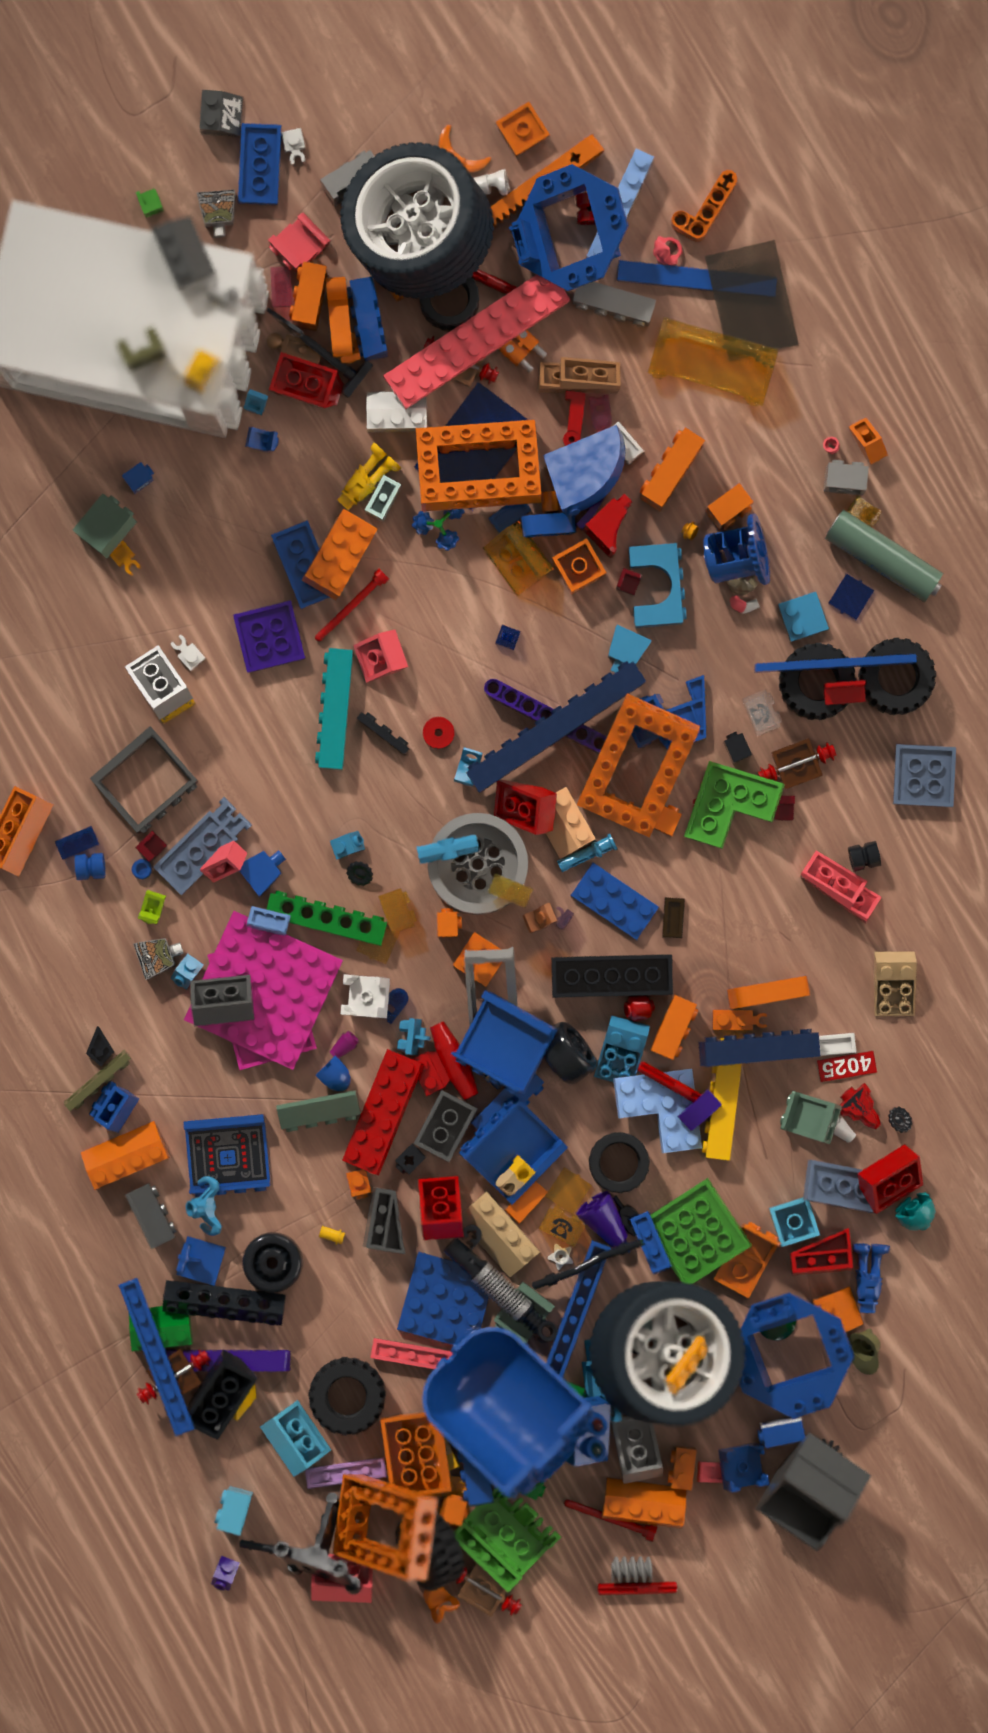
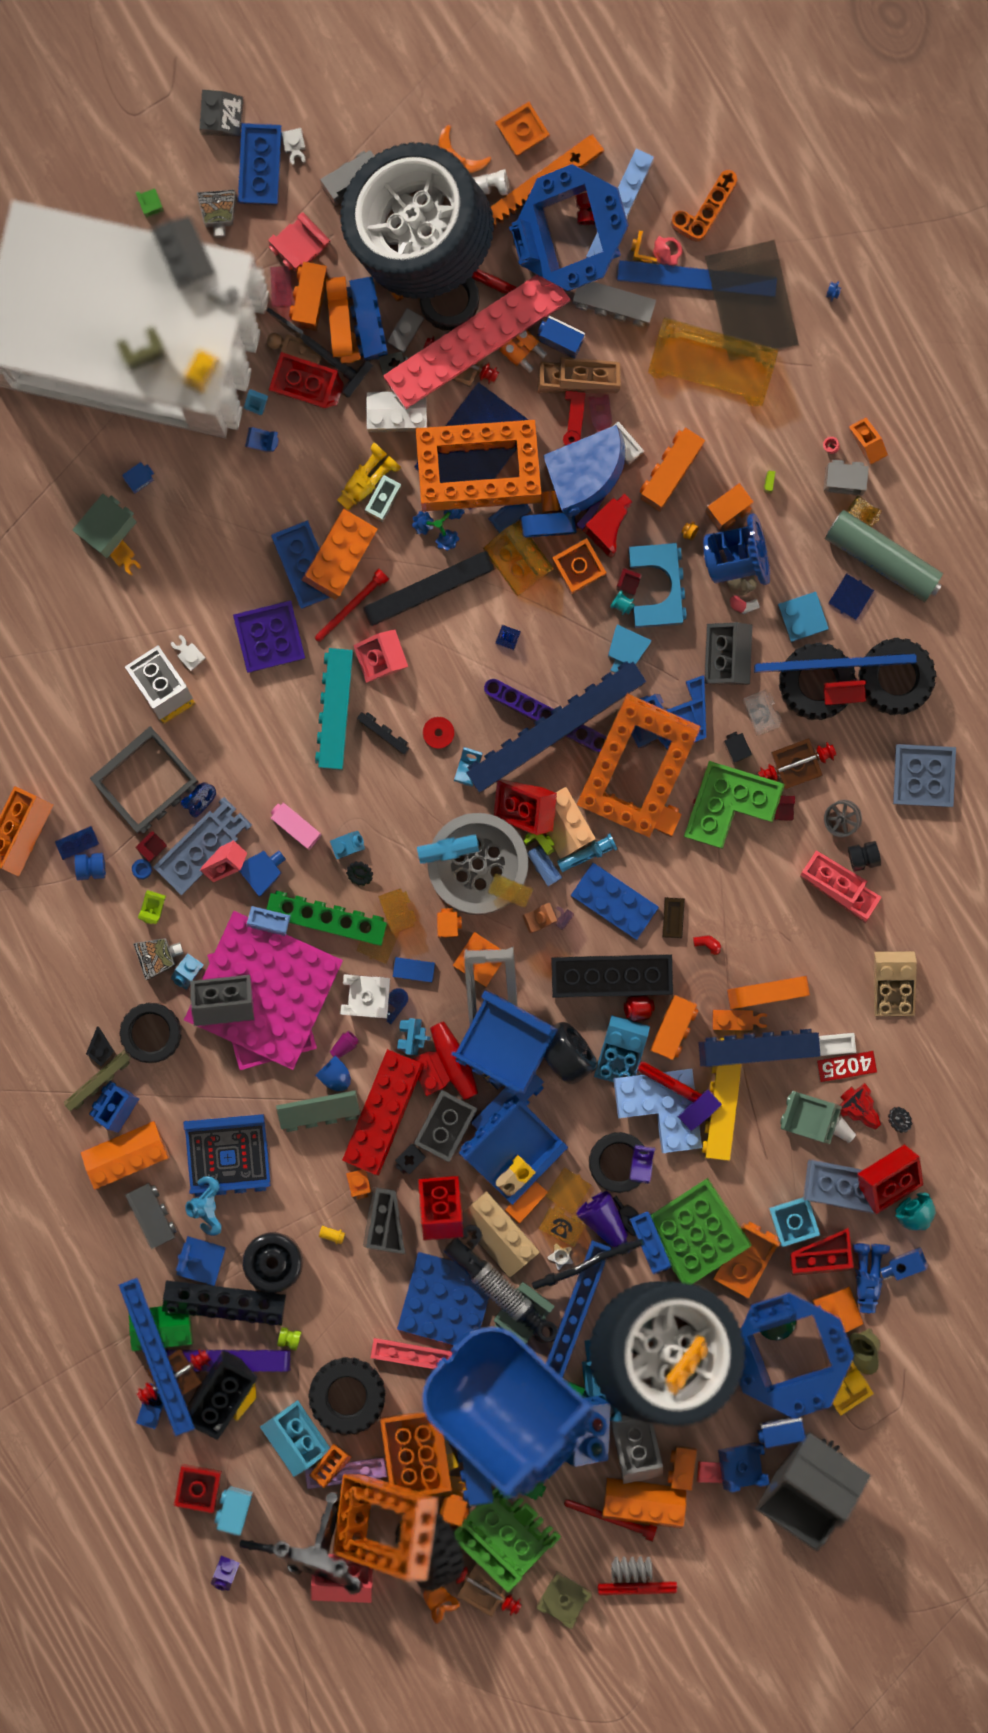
none -> black tyre [119,1003,182,1063]
none -> blue slope [136,1383,164,1429]
none -> red brick [174,1464,222,1513]
none -> clear blue plate [181,782,216,818]
none -> bright pink window [271,803,322,850]
none -> lime wheel [277,1327,301,1351]
none -> orange slope [309,1444,352,1488]
none -> black beam [362,551,495,626]
none -> pearl dark grey brick [379,351,408,375]
none -> light grey tile [387,308,424,353]
none -> blue tile [393,957,435,982]
none -> lime bracket [524,832,555,855]
none -> medium blue plate [527,845,562,886]
none -> olive panel [536,1571,592,1629]
none -> blue piece [538,316,585,358]
none -> teal brick [610,590,635,616]
none -> dark purple bracket [630,1146,655,1183]
none -> light orange bracket [631,231,657,264]
none -> red arm [693,935,721,955]
none -> dark grey slope [705,622,753,685]
none -> lime tile [764,470,776,493]
none -> flat silver wheel [824,800,862,837]
none -> blue plate [826,281,841,302]
none -> yellow plate [832,1361,874,1416]
none -> blue torso [880,1247,928,1280]

